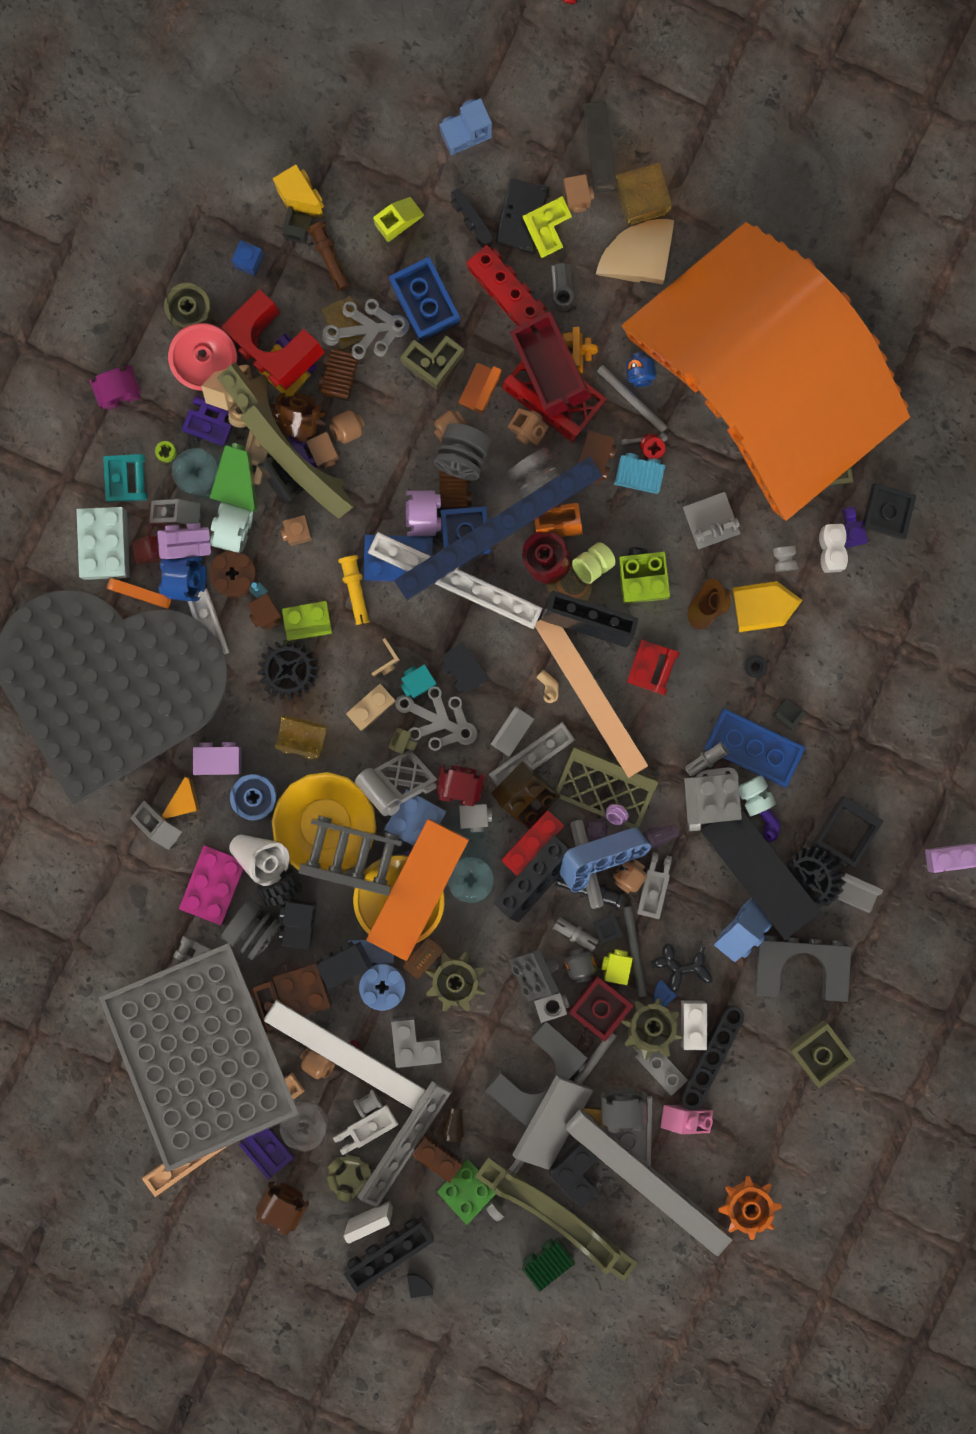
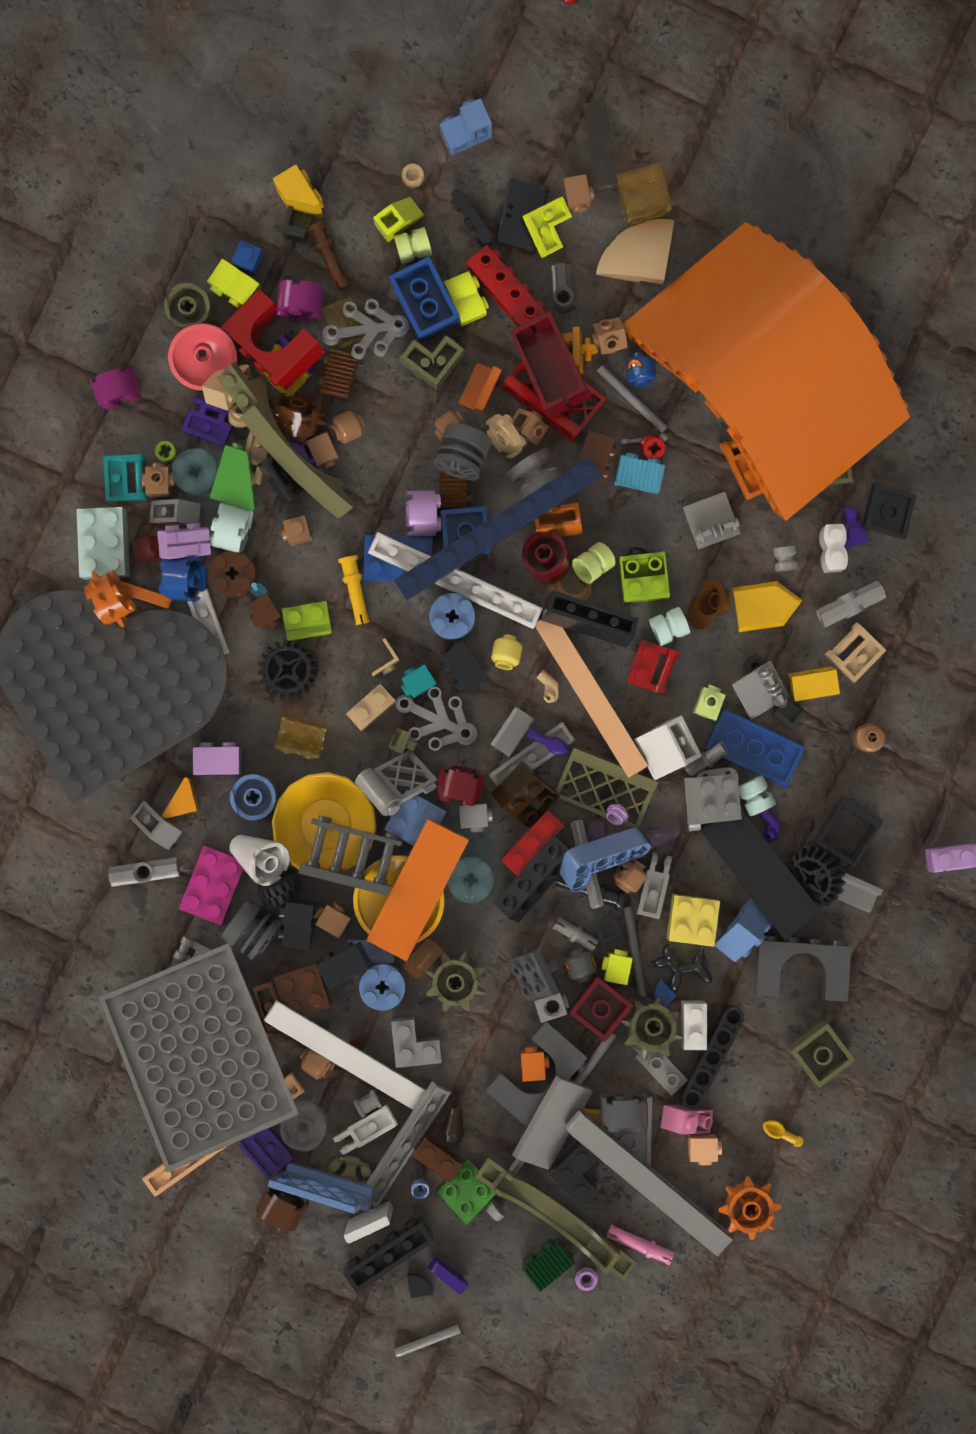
none -> orange brick [84,570,136,627]
none -> light grey piece [108,857,180,887]
none -> medium nougat brick [142,463,176,497]
none -> neon yellow brick [207,259,262,309]
none -> medium blue fence [268,1161,375,1214]
none -> magenta brick [276,280,324,323]
none -> medium nougat brick [315,902,352,938]
none -> yellowish green wheel [394,227,432,265]
none -> light grey bar [394,1324,461,1358]
none -> tan tile [402,163,424,188]
none -> medium blue hinge [411,1178,429,1199]
none -> dark purple beam [428,1257,469,1294]
none -> medium blue brick [429,593,475,641]
none -> neon yellow brick [444,271,489,326]
none -> tan plate [486,414,526,459]
none -> light yellow head [491,635,523,670]
none -> orange brick [521,1046,549,1081]
none -> dark purple piece [527,729,569,755]
none -> lavender plate [575,1267,598,1291]
none -> medium nougat brick [591,317,628,355]
none -> bright pink pin [606,1224,675,1265]
none -> white slope [634,715,702,780]
none -> light aqua wheel [649,607,690,646]
none -> light yellow brick [666,894,720,947]
none -> light nougat brick [688,1134,722,1165]
none -> yellowish green brick [693,685,726,721]
none -> orange plate [720,440,763,501]
none -> light grey hinge [732,661,789,720]
none -> yellow piece [762,1120,804,1147]
none -> yellow hinge [788,666,840,702]
none -> light grey piece [816,580,886,628]
none -> tan plate [824,622,886,683]
none -> medium nougat head [853,723,886,752]

